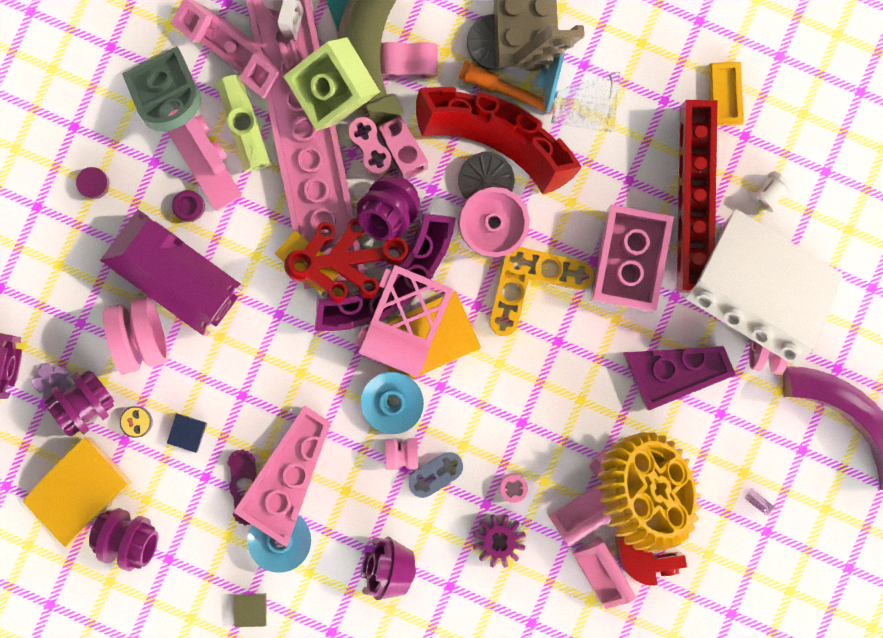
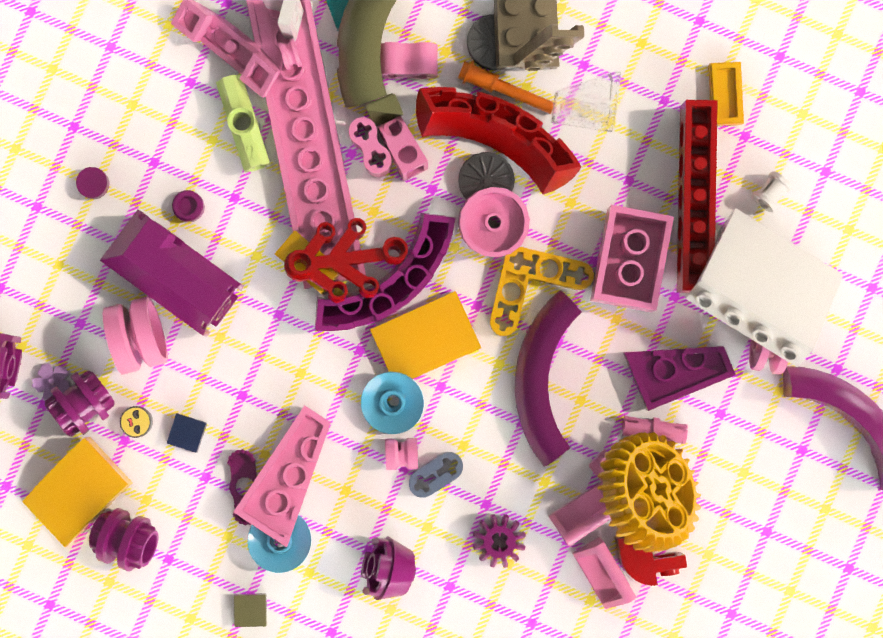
sand green tile [122,46,201,131] -> none
bright pink bracket [167,109,242,211] -> none
yellowish green brick [283,37,380,131] -> none
bright pink piece [355,265,454,377] -> none
magenta piece [357,176,421,241] -> none
bright pink bush [499,474,528,503] -> none
medium azure dish [537,52,565,113] -> none
clear purple tile [744,487,776,516] -> none
none -> magenta brick [514,290,582,467]
none -> bright pink pin [622,416,688,444]

